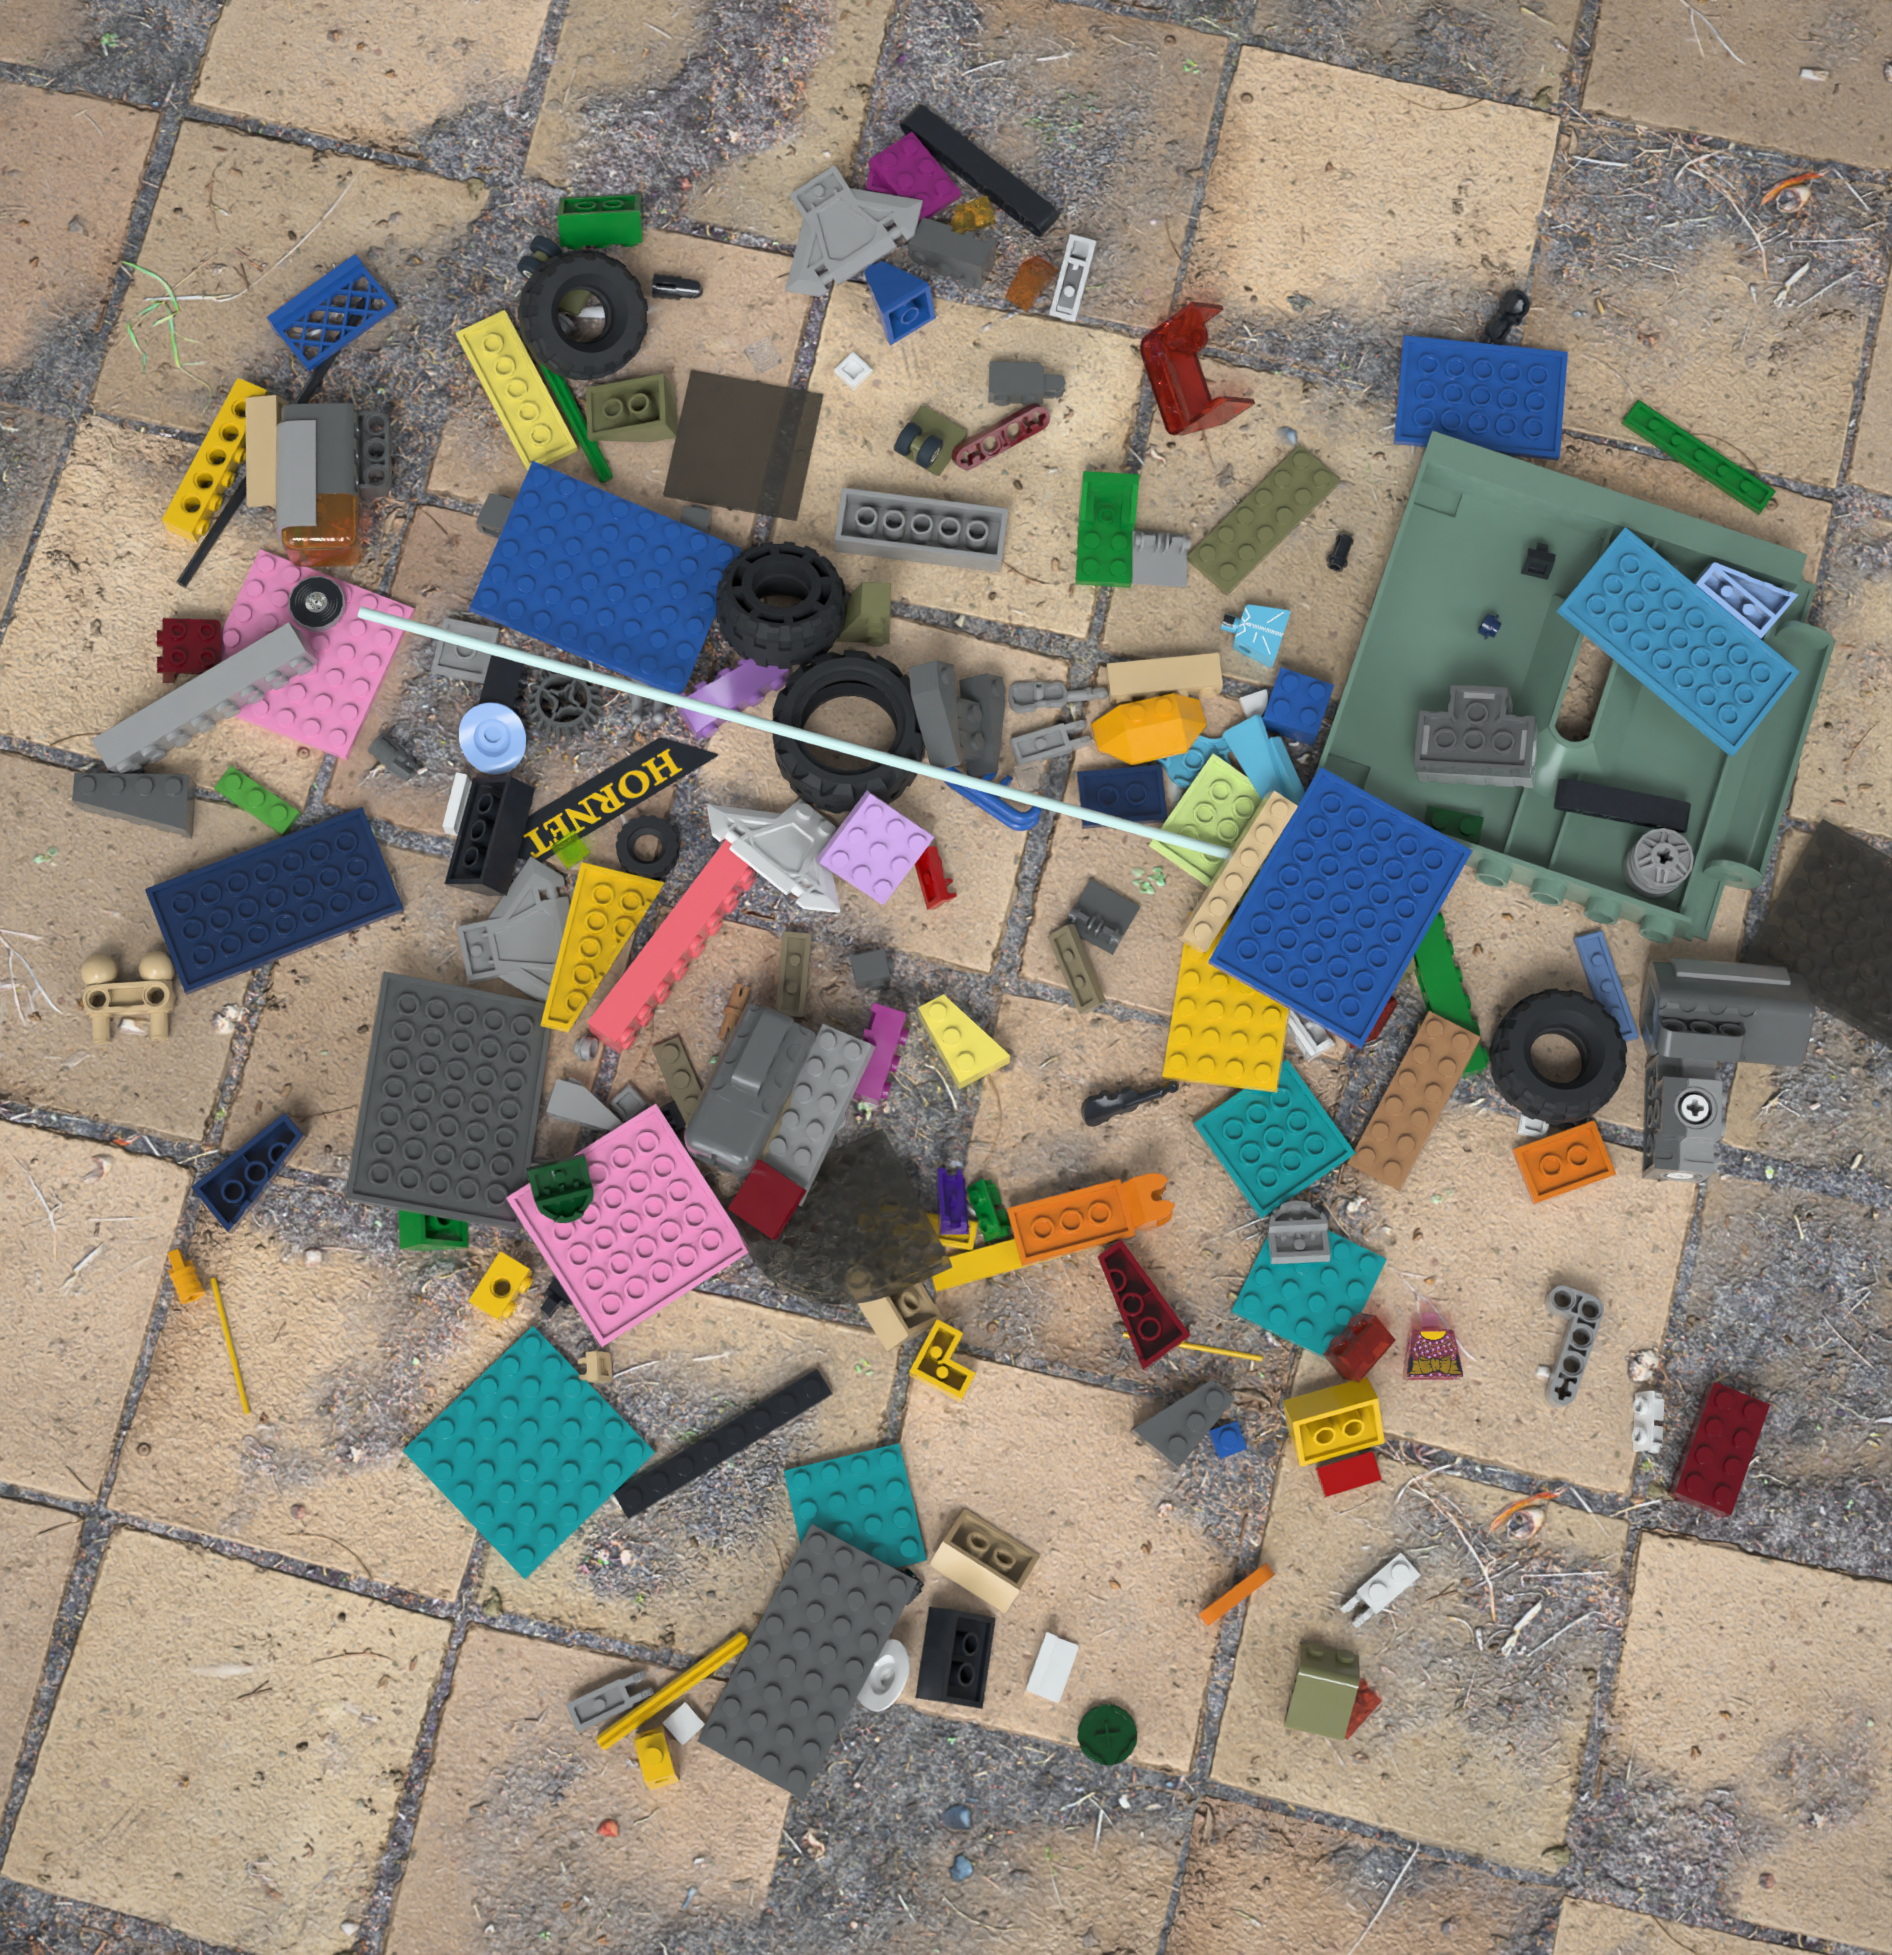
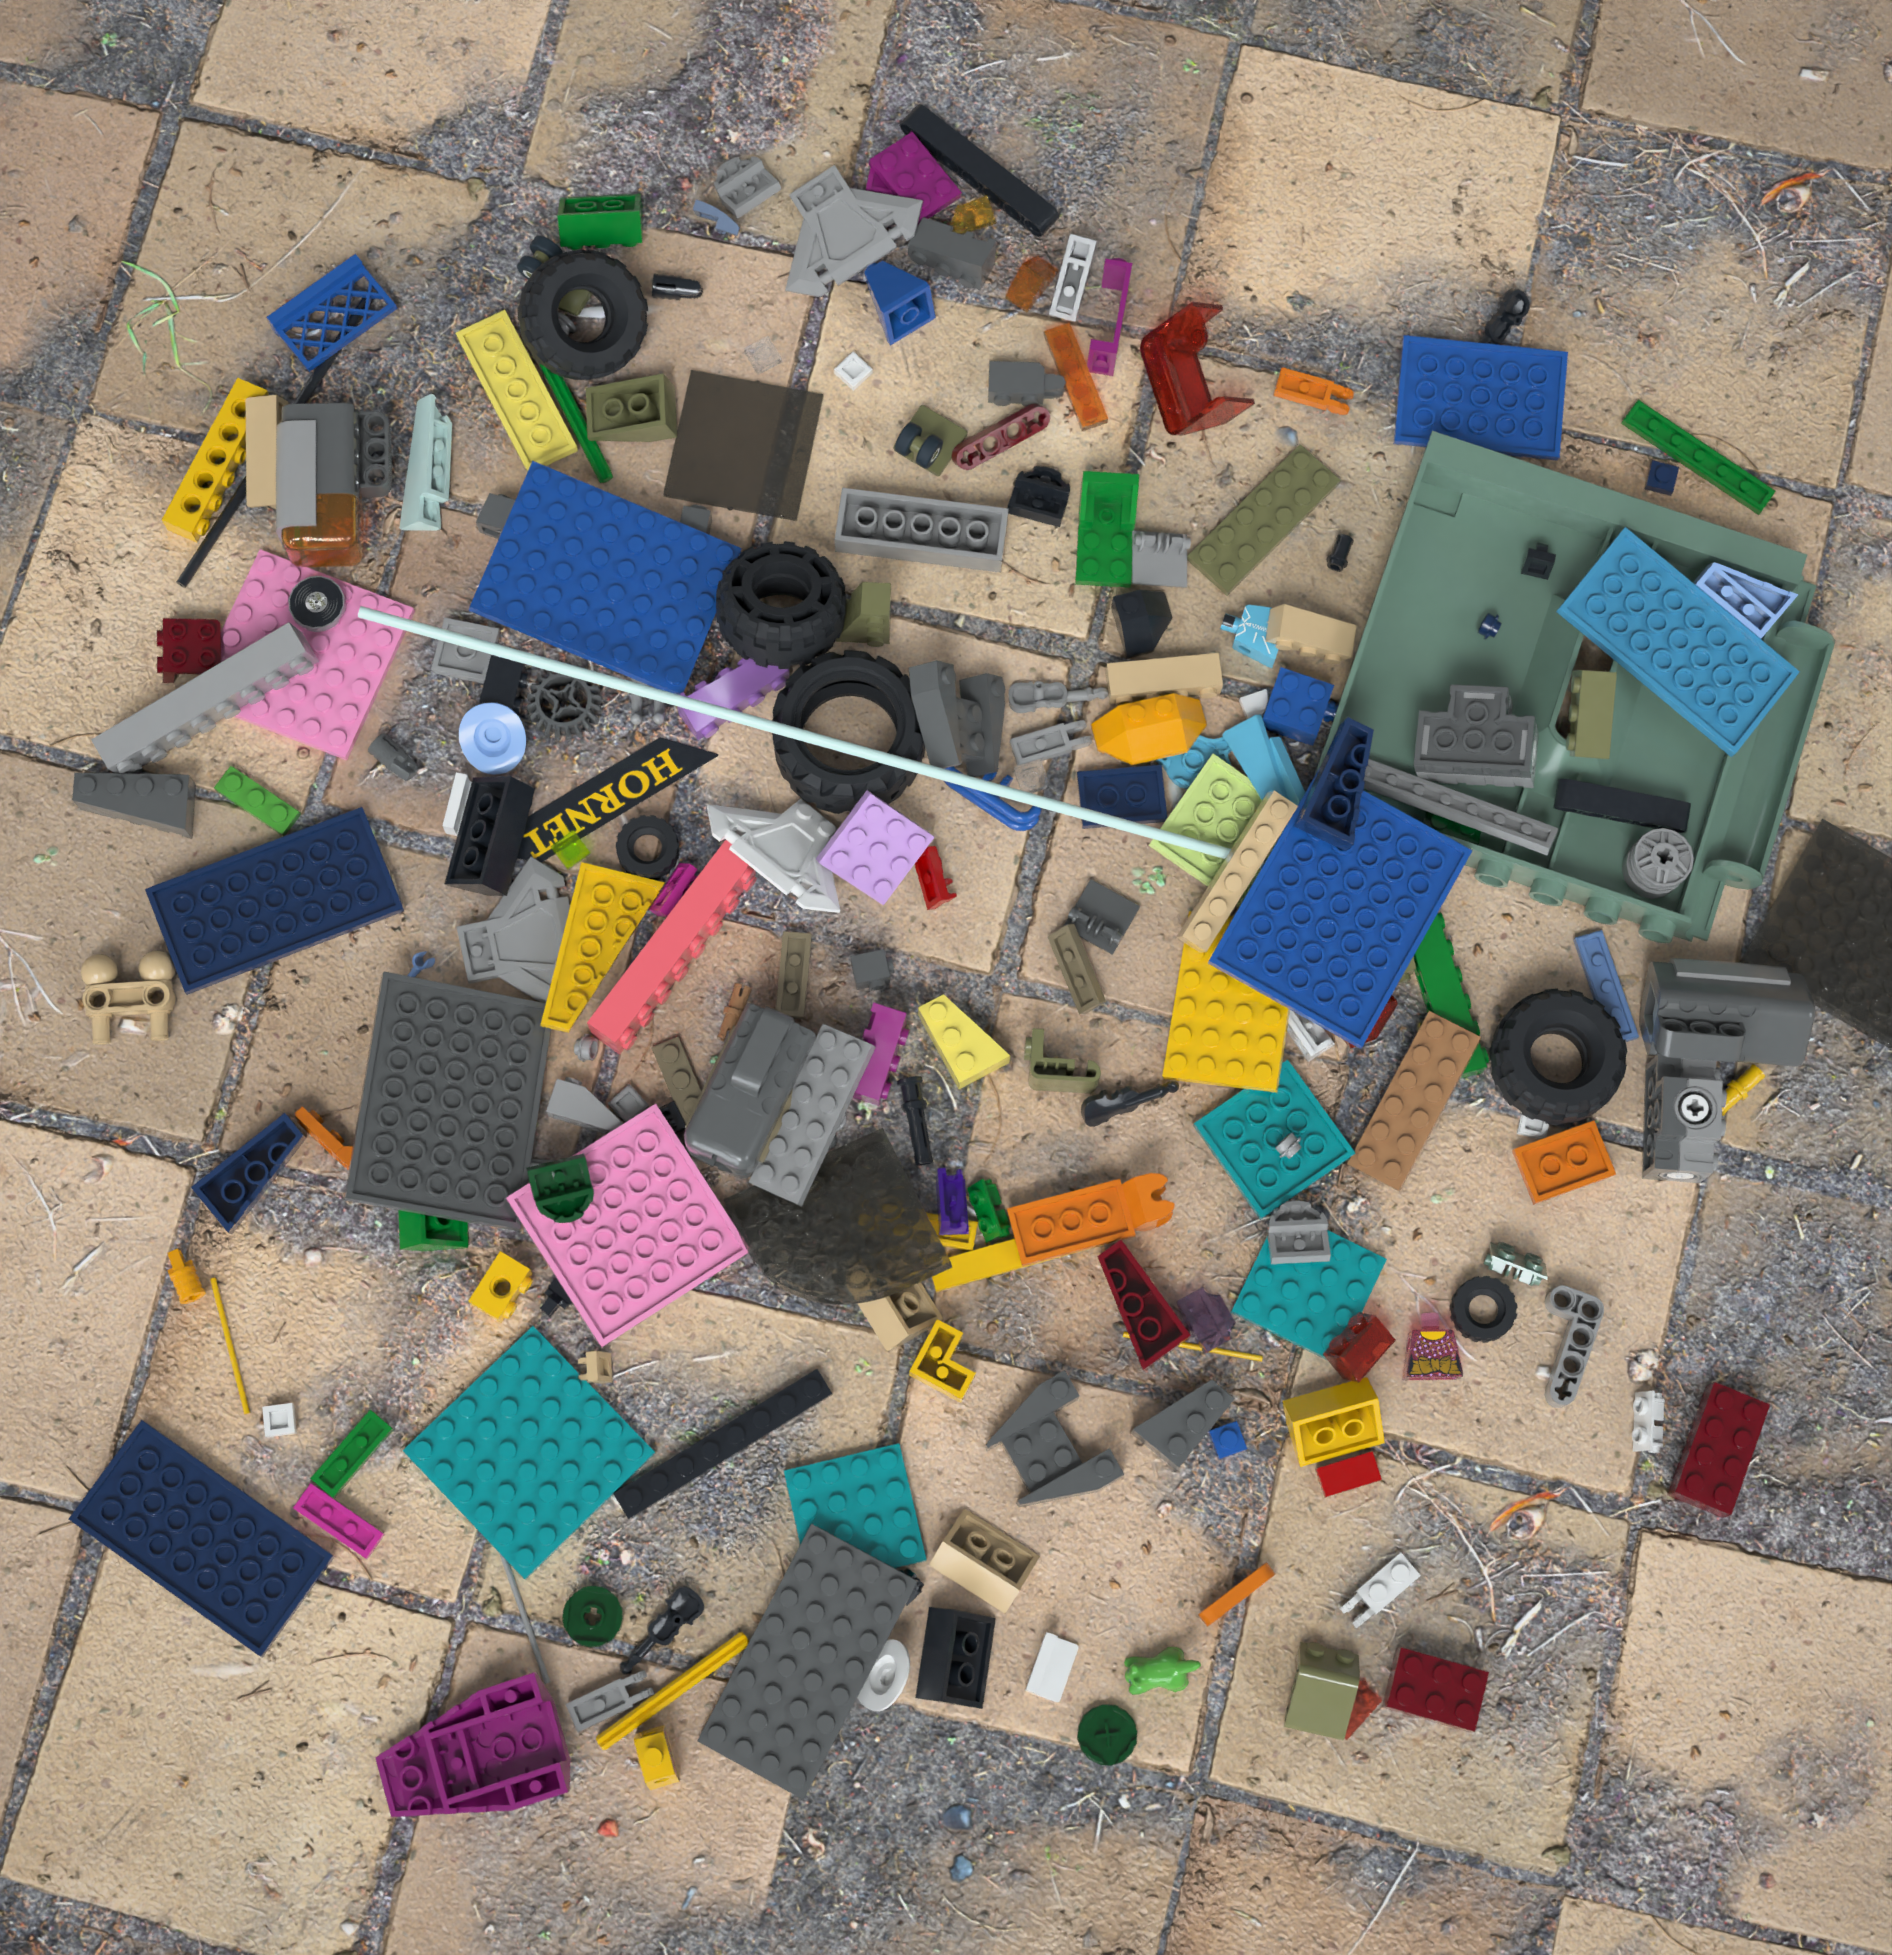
white tile [663,1702,705,1746] -> none
dark red tile [728,1159,807,1240] -> none
none -> dark blue plate [69,1420,335,1657]
none -> white plate [262,1403,297,1438]
none -> dark pink plate [293,1483,385,1560]
none -> orange hinge [295,1106,353,1170]
none -> green plate [310,1410,394,1499]
none -> magenta wedge [375,1672,571,1817]
none -> light aqua wedge [399,394,452,531]
none -> medium blue hand [408,951,435,977]
none -> light grey piece [499,1553,550,1684]
none -> dark green plate [562,1586,624,1648]
none -> black piece [620,1586,704,1674]
none -> dark pink plate [649,863,698,917]
none -> sand blue slope [693,199,740,236]
none -> light grey slope [714,156,781,219]
none -> black pin [897,1076,934,1166]
none -> dark grey wedge [985,1370,1125,1507]
none -> black slope [1007,466,1070,527]
none -> olive piece [1024,1028,1101,1093]
none -> clear orange plate [1044,323,1108,431]
none -> magenta panel [1086,258,1133,376]
none -> black slope [1111,590,1173,659]
none -> bright green animal [1124,1647,1201,1695]
none -> clear purple slope [1176,1287,1236,1354]
none -> tan brick [1265,604,1356,664]
none -> orange hinge [1273,367,1354,415]
none -> light grey plate [1275,1132,1301,1159]
none -> dark blue wedge [1294,717,1374,851]
none -> blue piece [1323,701,1338,722]
none -> light grey plate [1364,759,1559,855]
none -> dark red brick [1382,1647,1489,1732]
none -> black tyre [1449,1276,1518,1343]
none -> sand green hinge [1483,1242,1548,1286]
none -> olive wedge [1566,670,1617,759]
none -> dark blue plate [1644,460,1679,496]
none -> yellow pin [1722,1064,1765,1116]

